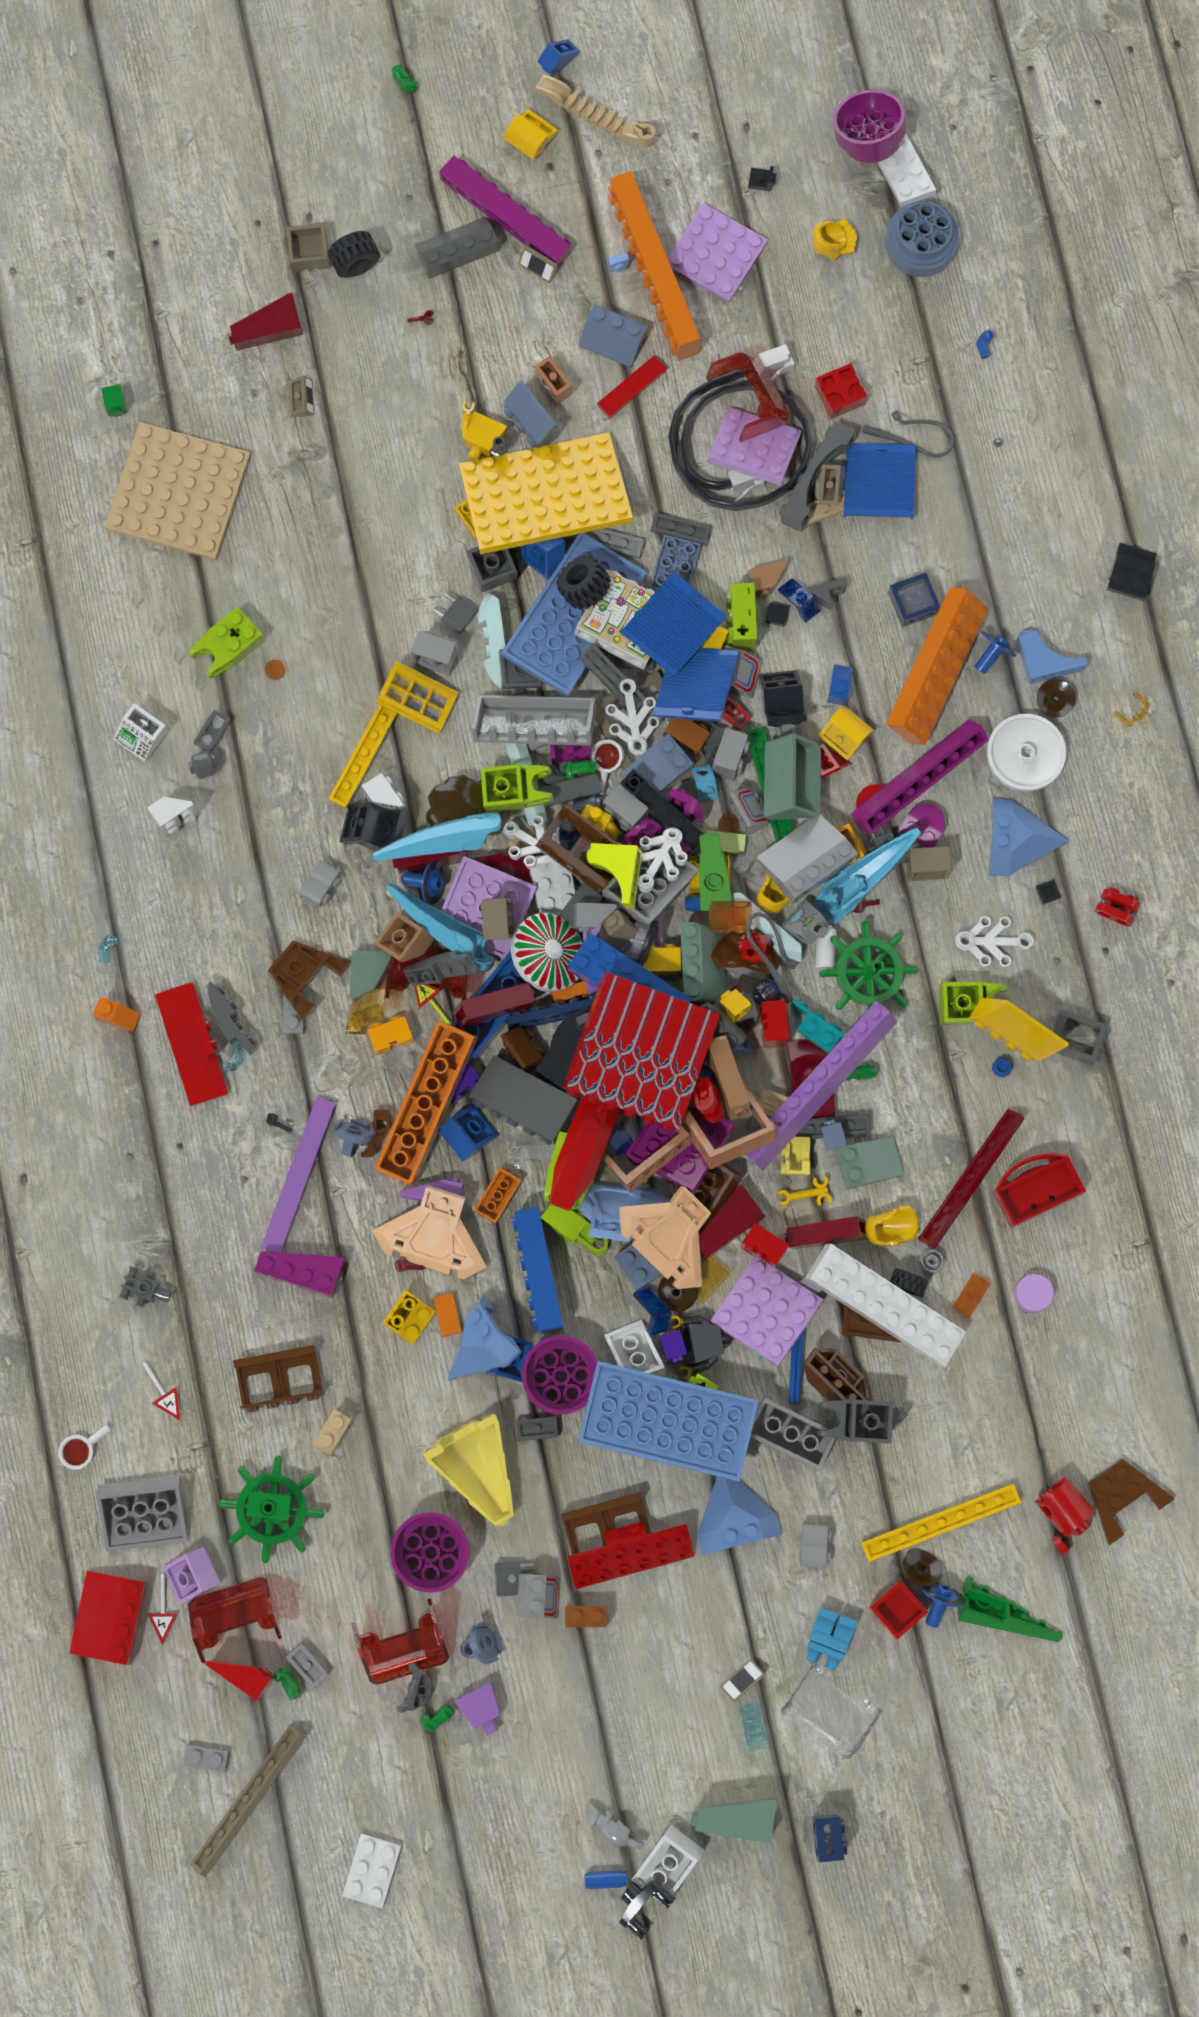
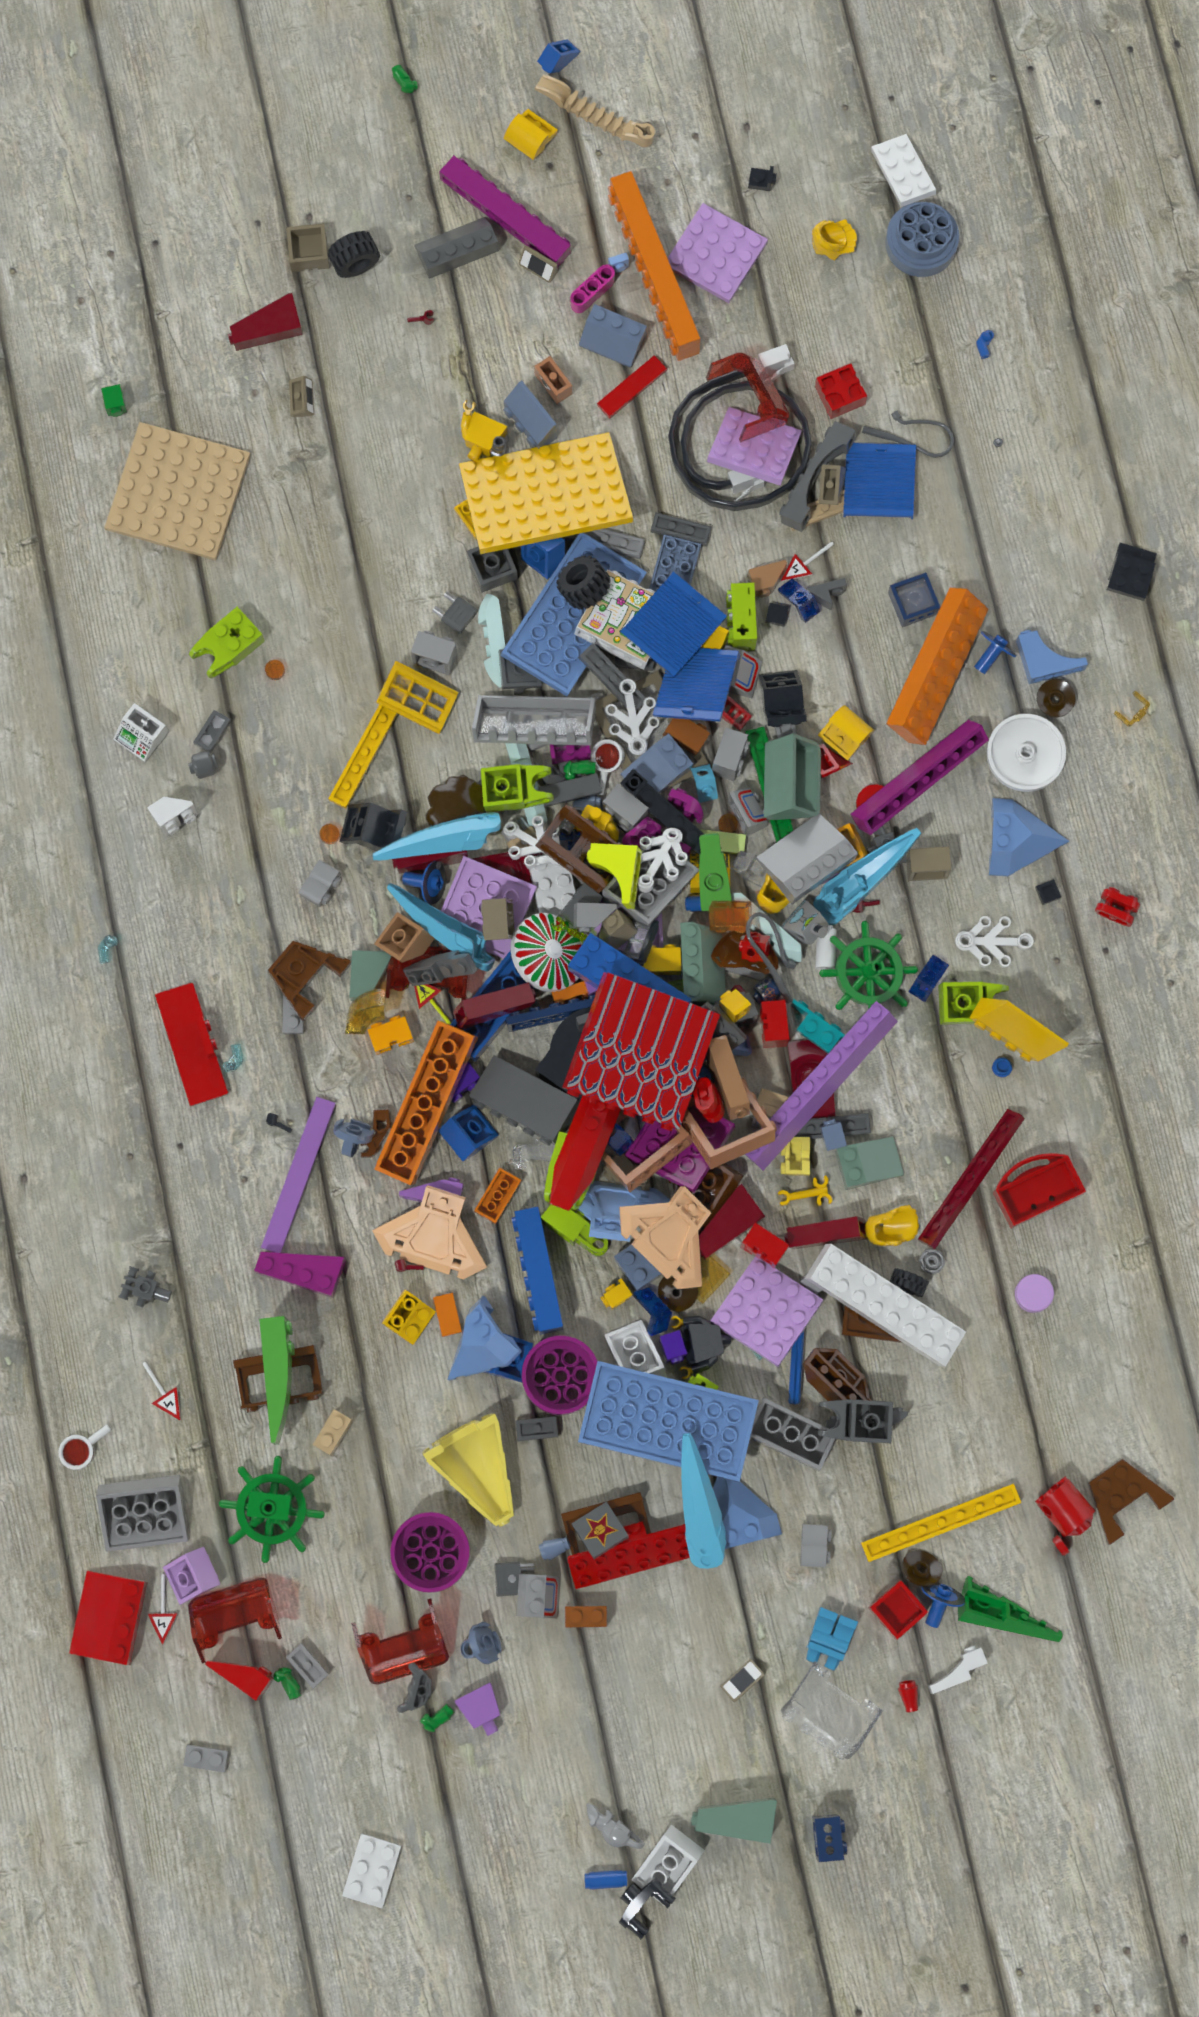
orange slope [93,997,141,1033] -> none
dark tan plate [190,1724,306,1877] -> none
dark grey slope [208,982,256,1055] -> none
white slope [362,773,406,811] -> none
reddish brown slope [500,1026,544,1073] -> none
dark grey piece [701,720,725,765] -> none
clear light blue slope [738,1703,769,1752] -> none
blue slope [827,665,853,705] -> none
magenta wheel [833,90,907,163] -> none
green arm [846,1064,877,1081] -> none
magenta slope [898,803,946,848] -> none
clear orange plate [952,1273,991,1318] -> none
dark grey window [1053,1010,1109,1066] -> none
none -> bright green slope [259,1316,295,1445]
none -> clear orange tile [320,824,340,845]
none -> sand blue cone [539,1537,571,1560]
none -> clear neon green piece [551,916,589,943]
none -> dark pink beam [570,264,615,313]
none -> dark grey tile [572,1502,629,1559]
none -> yellow brick [600,1278,633,1310]
none -> medium azure piece [681,1433,727,1569]
none -> piece [781,542,834,582]
none -> red cone [898,1680,918,1712]
none -> clear blue bracket [908,955,949,1002]
none -> white slope [928,1645,988,1694]

